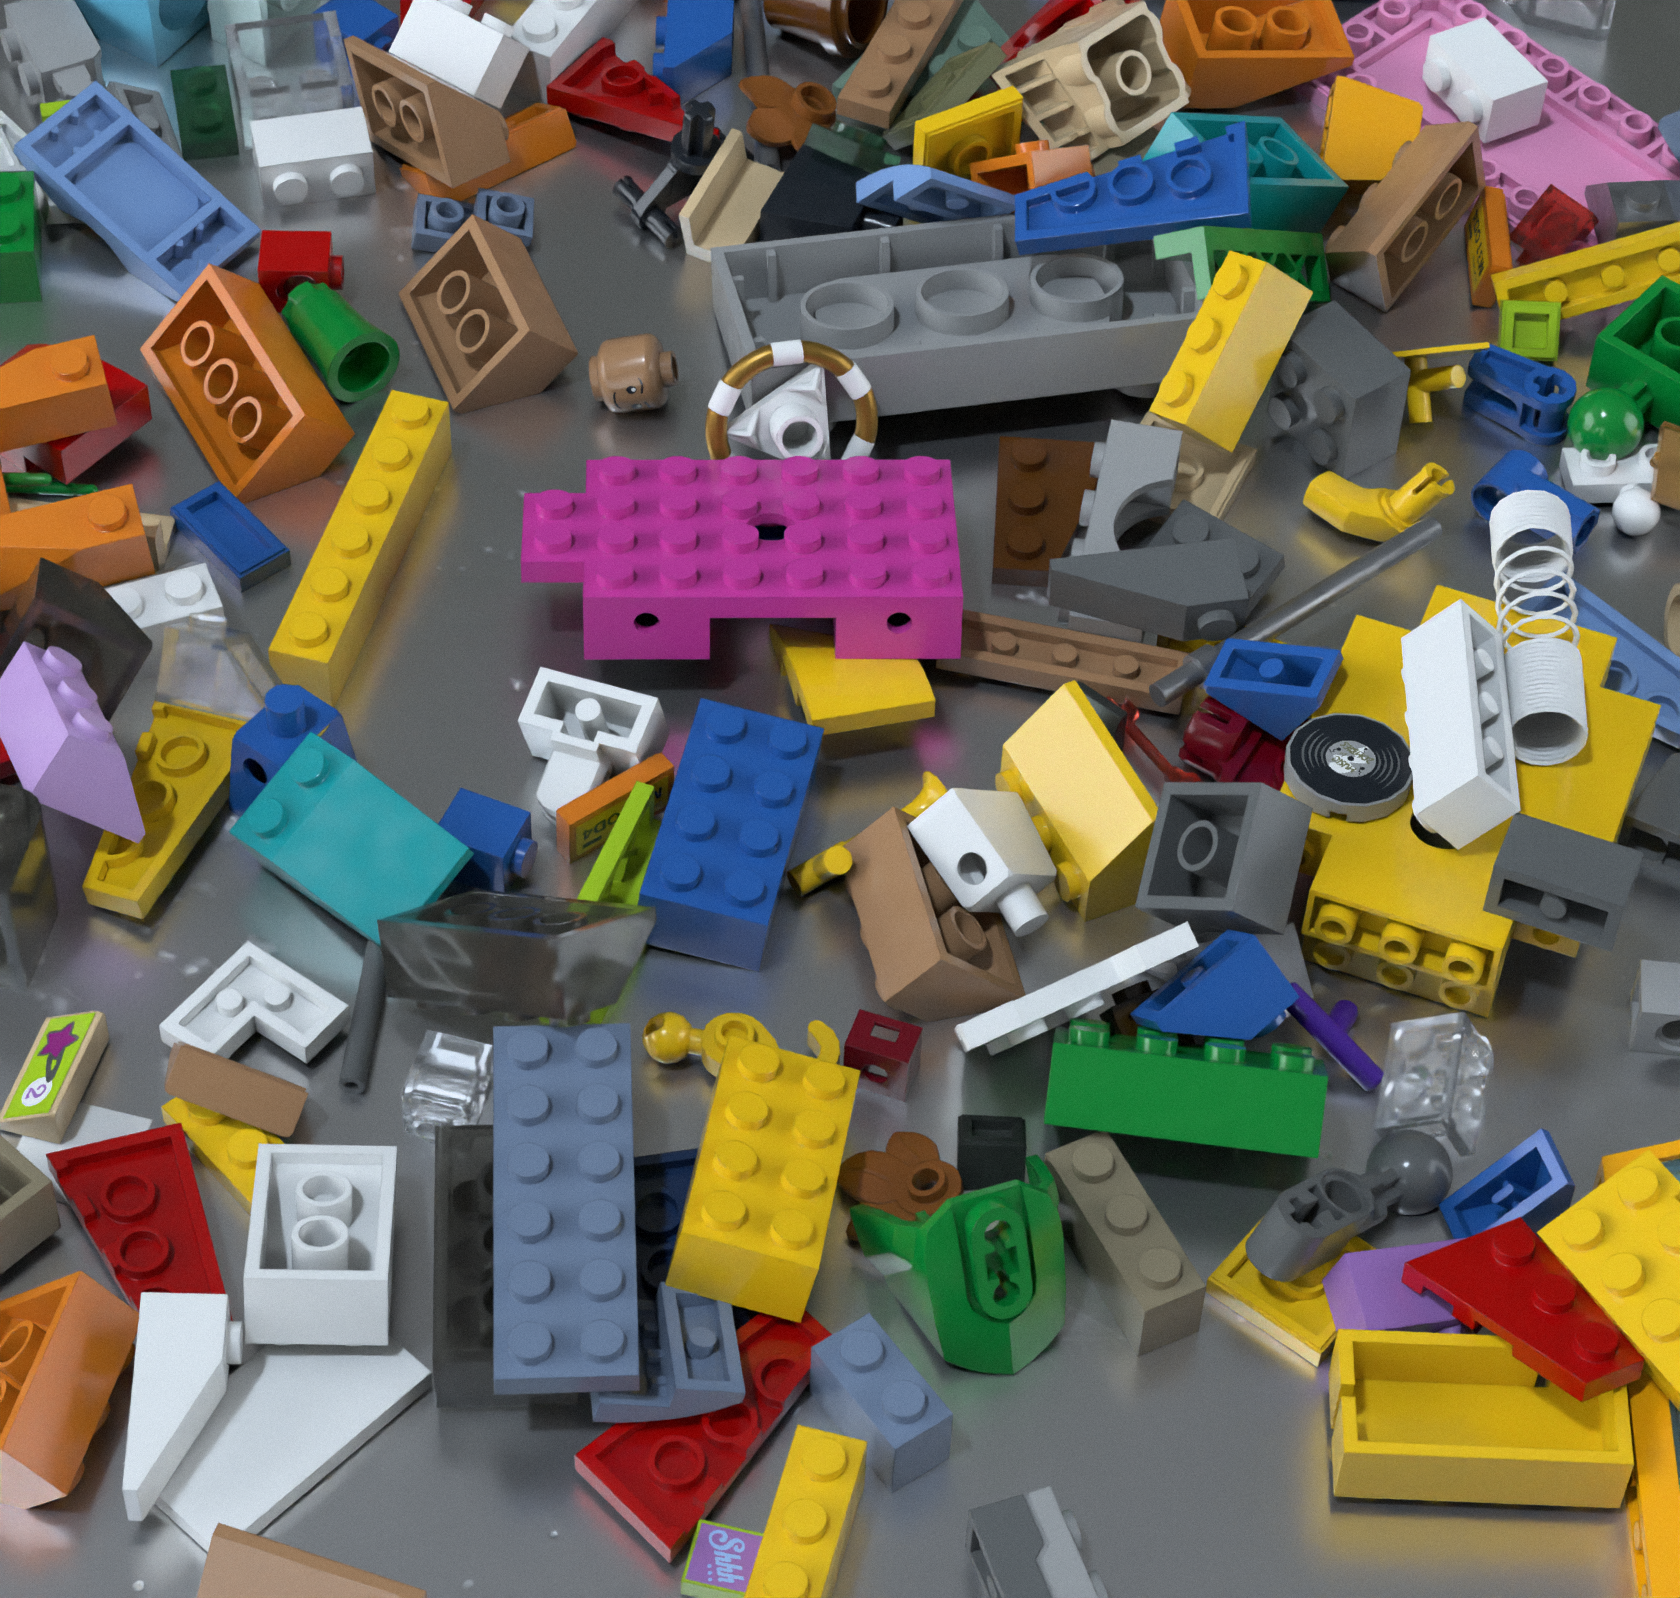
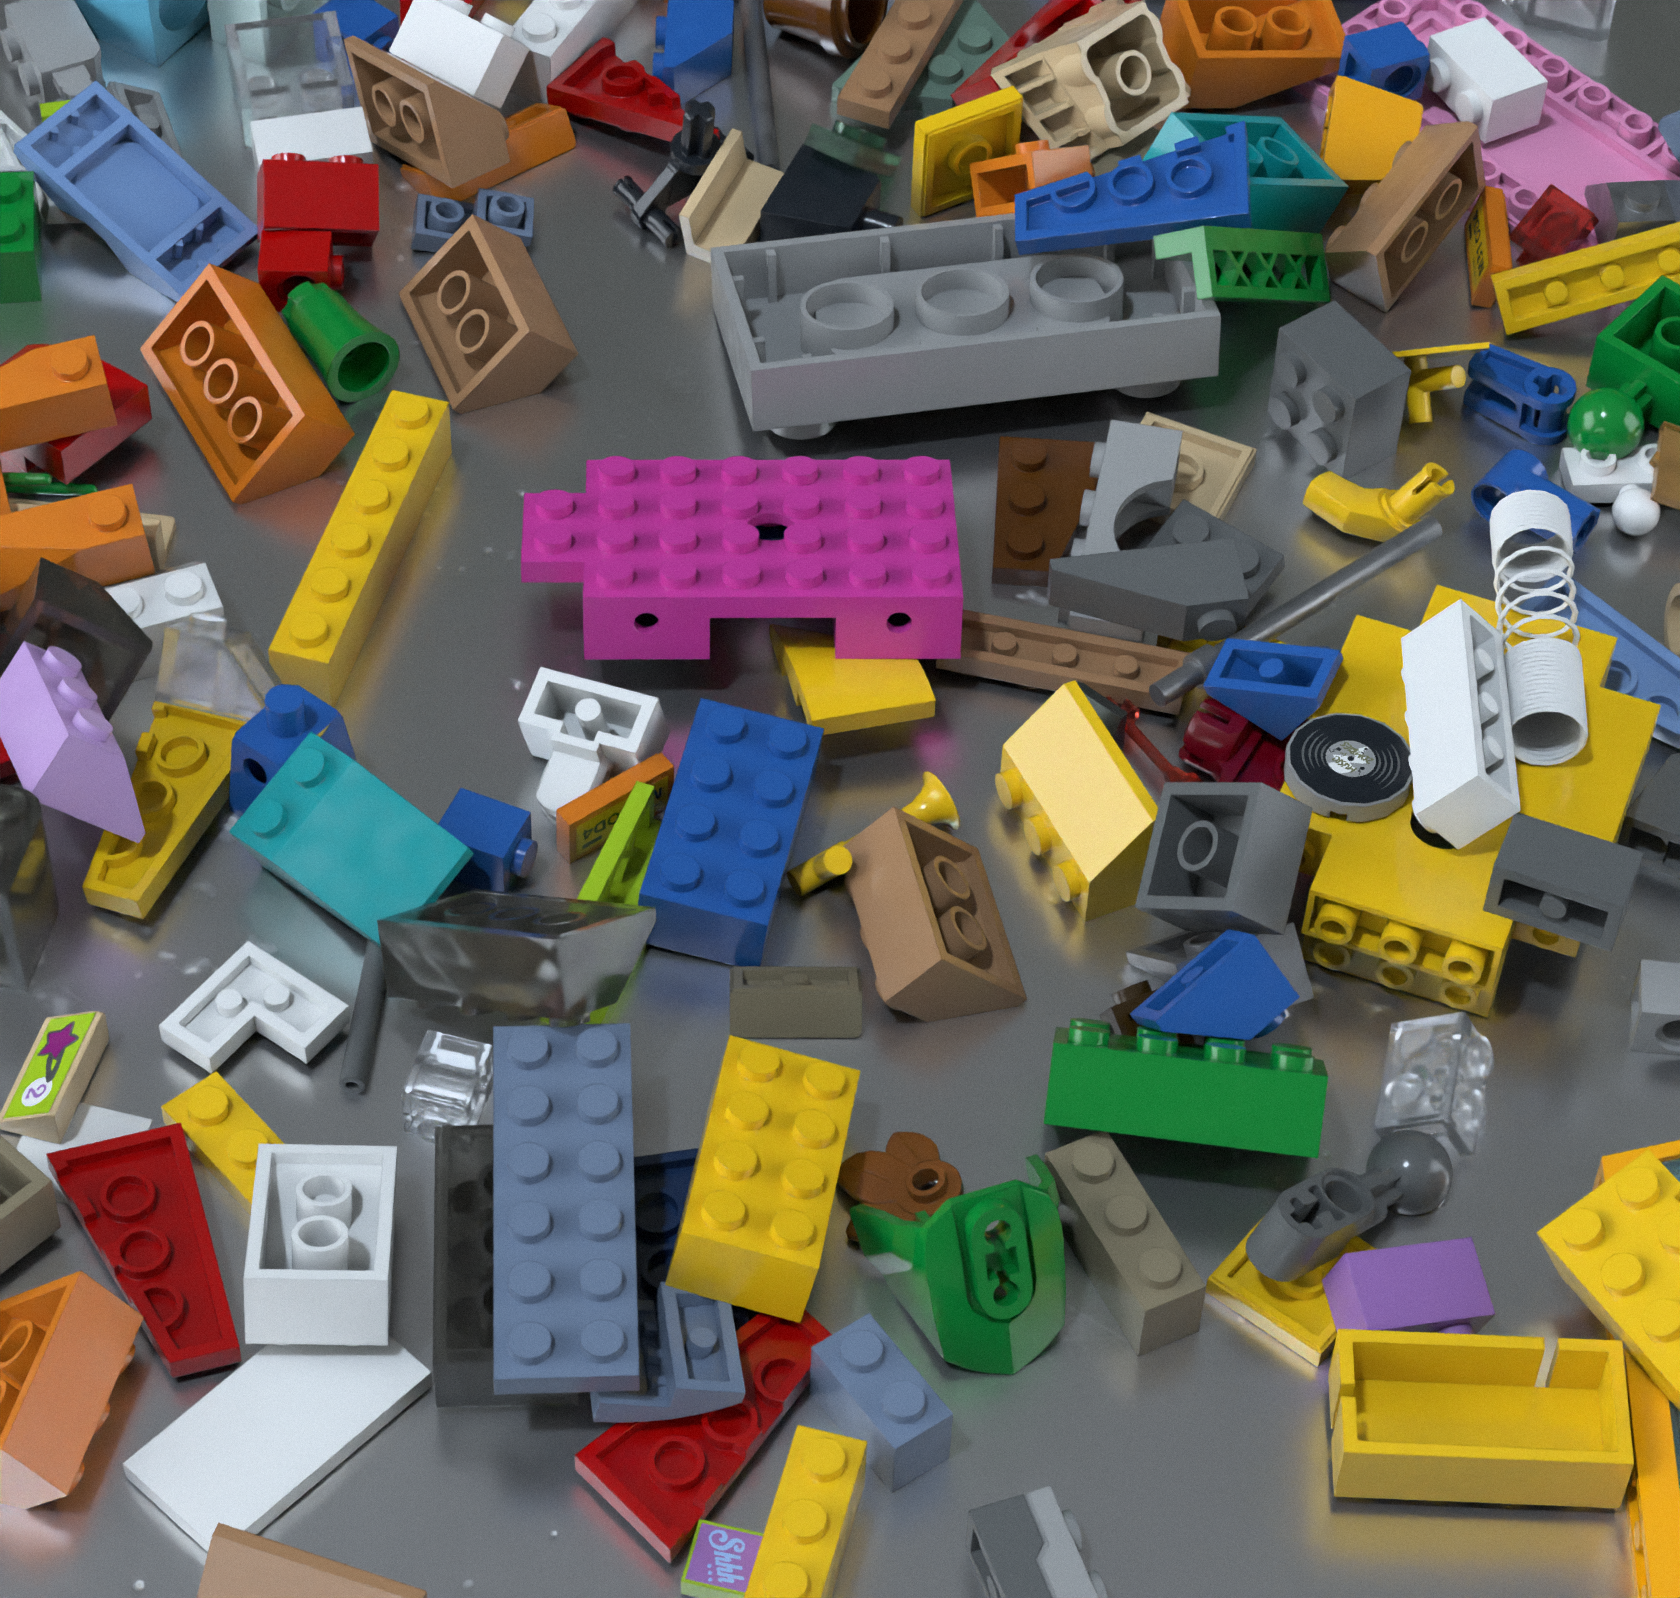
white slope [122,1292,244,1521] -> none
medium nougat slope [164,1041,309,1137] -> none
blue tile [169,481,291,593] -> none
clear green plate [170,64,239,161] -> none
medium nougat head [589,333,679,415] -> none
yellow piece [642,1012,840,1077] -> none
white piece [705,339,878,460] -> none
dark orange plate [738,75,837,152] -> none
dark red piece [843,1009,923,1102] -> none
medium blue slope [856,164,1015,224] -> none
olive tile [882,42,1007,150] -> none
white torso [907,788,1057,937] -> none
white wing [954,921,1199,1056] -> none
pearl dark grey slope [957,1114,1027,1190] -> none
yellow brick [1149,250,1313,453] -> none
dark purple piece [1286,982,1385,1091] -> none
red wing [1401,1217,1645,1402] -> none
blue slope [1439,1128,1576,1239] -> none
lime tile [1497,299,1561,361] -> none
none -> red brick [257,153,379,247]
none -> dark tan slope [729,966,863,1038]
none -> blue brick [1338,21,1430,100]

